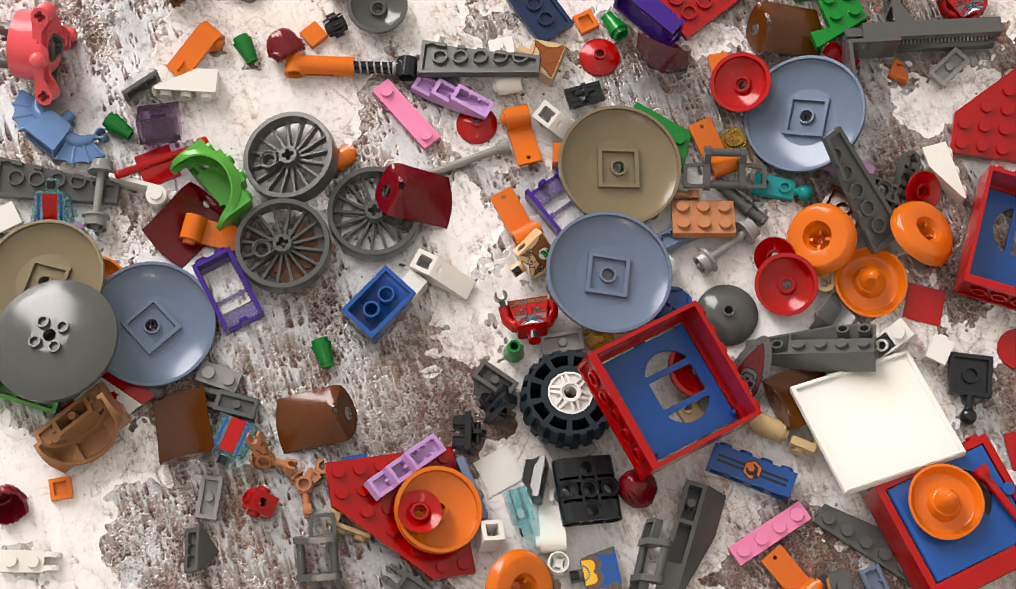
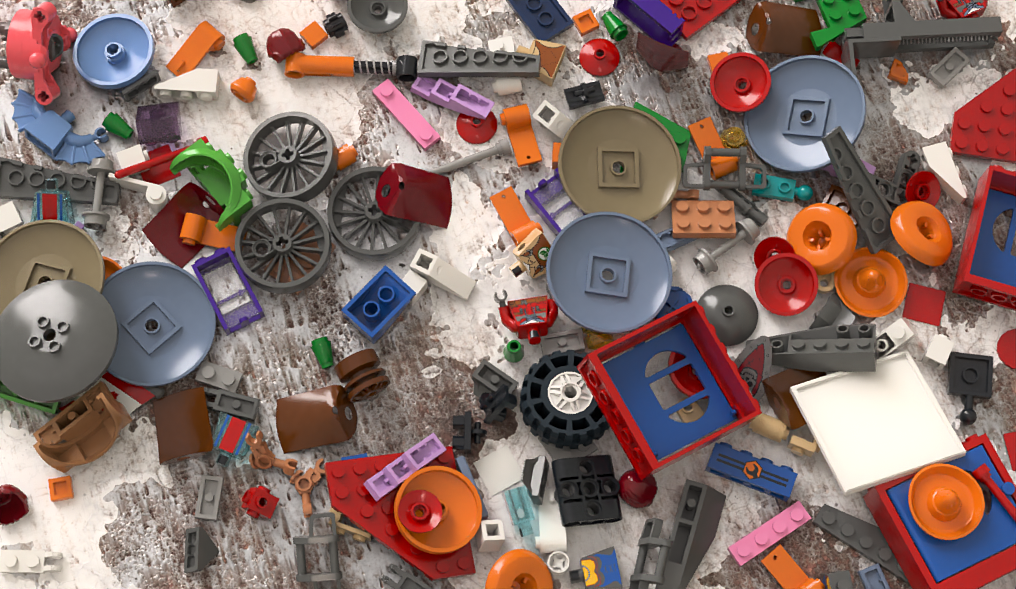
none -> medium blue dish [73,14,155,89]
none -> white brick [116,144,150,177]
none -> orange cone [230,77,257,103]
none -> reddish brown wheel [334,348,390,403]

